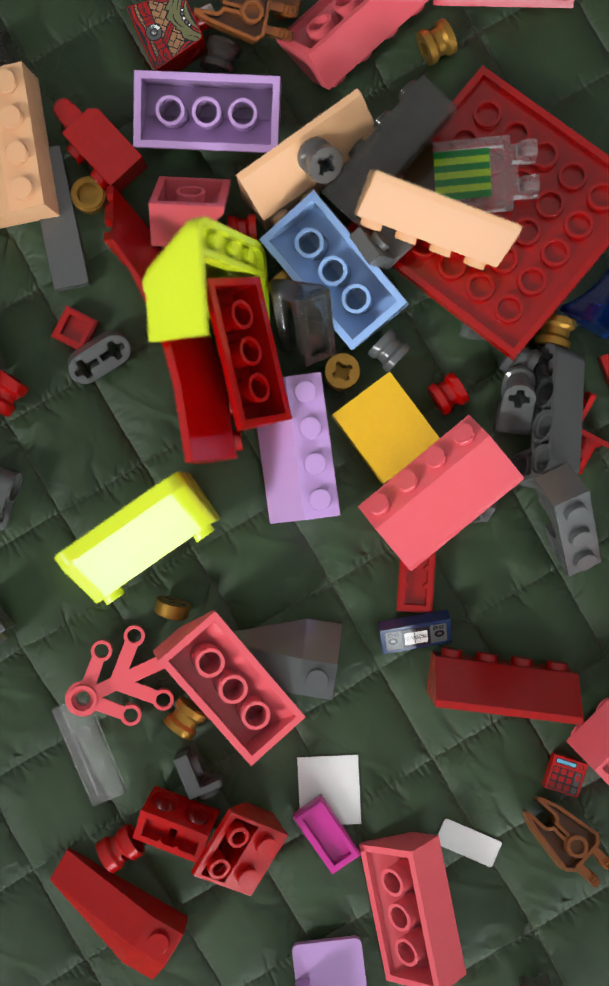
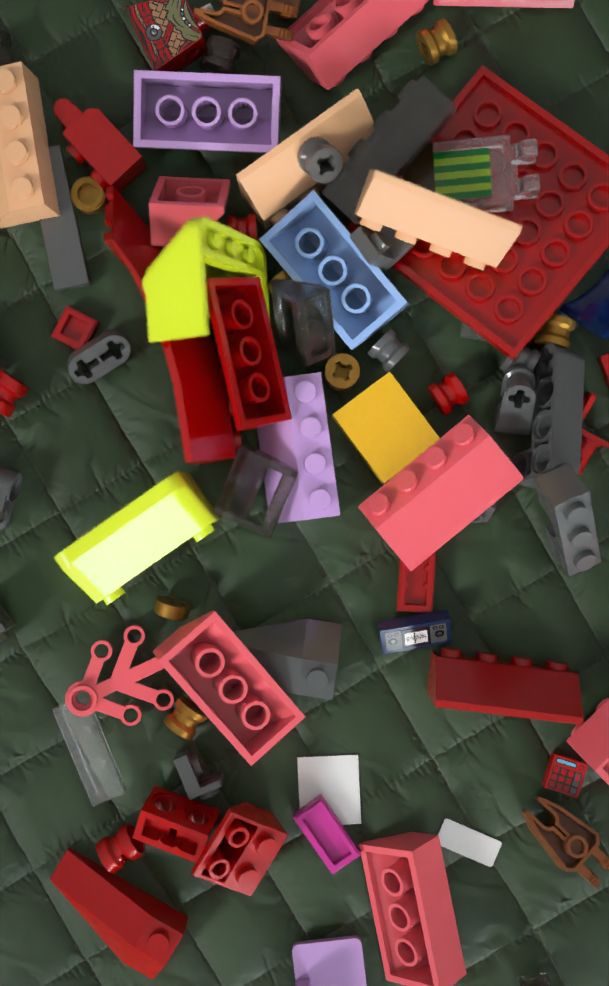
none -> clear smoke tile [213,446,299,538]

